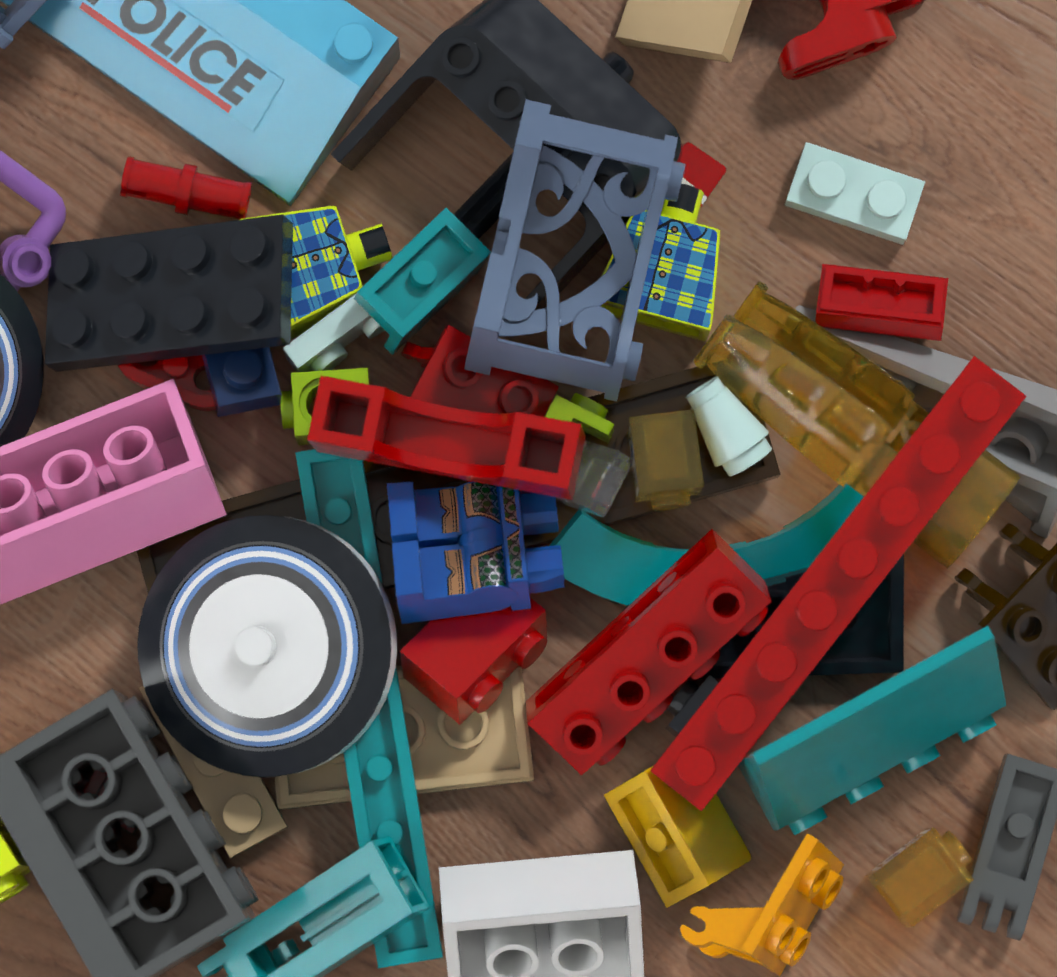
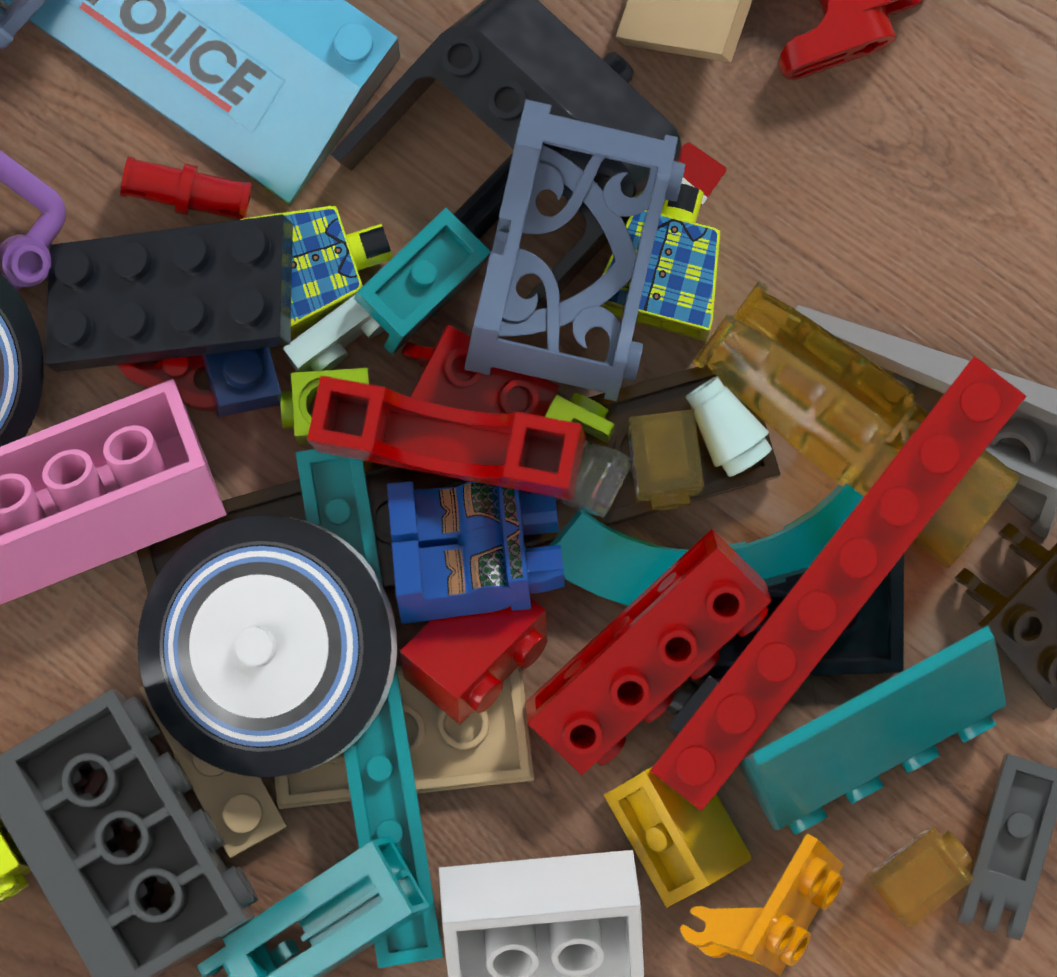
light aqua plate [784,142,925,245] -> none
red plate [815,264,948,341] -> none

